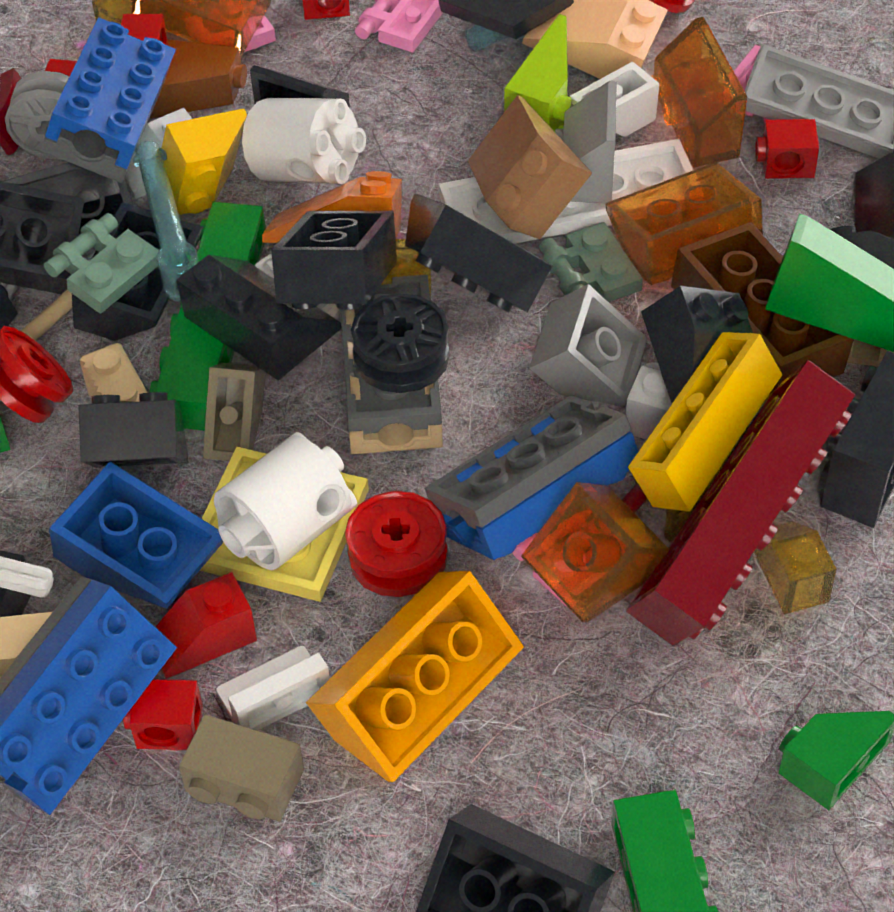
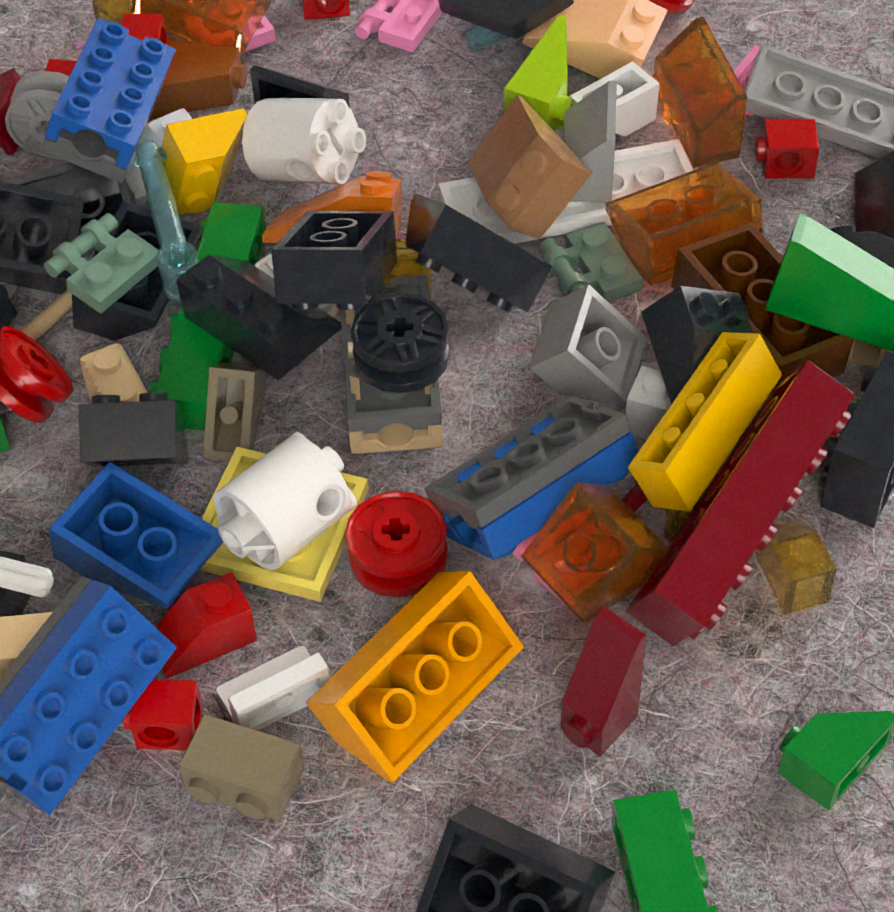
none -> dark red slope [560,606,646,757]

